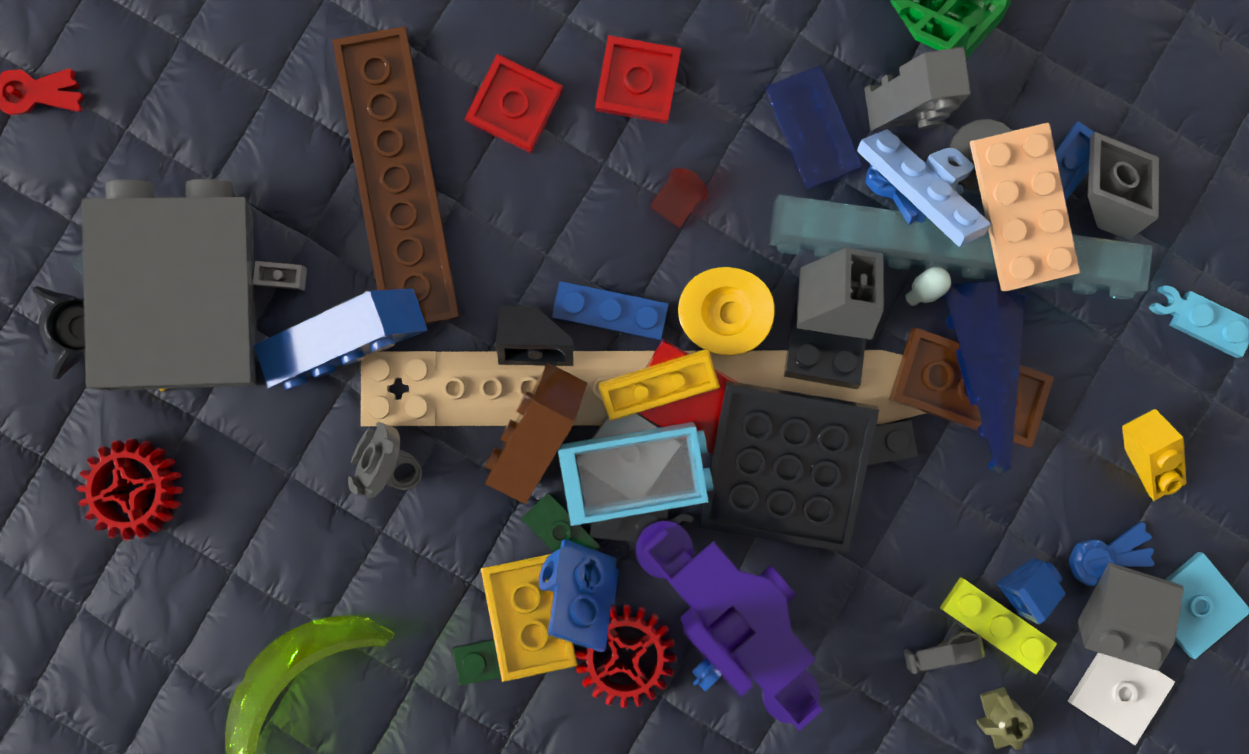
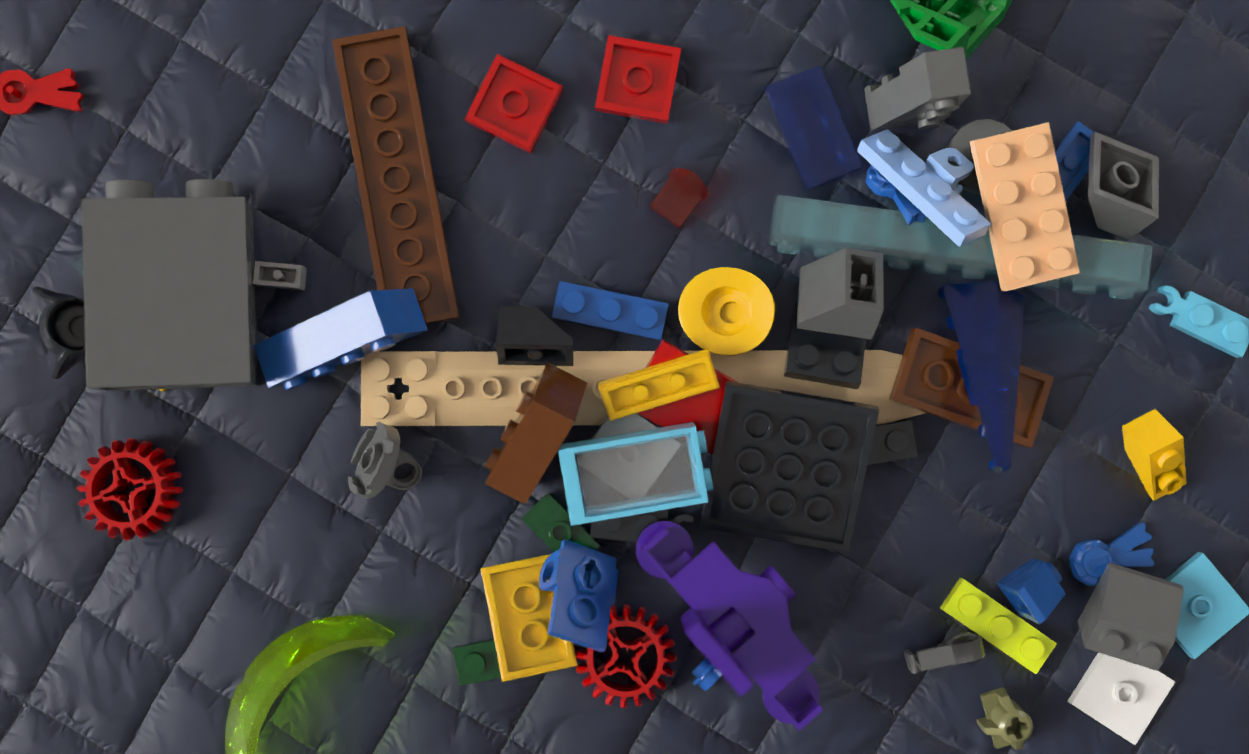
light aqua cylinder [906,267,951,306] -> none

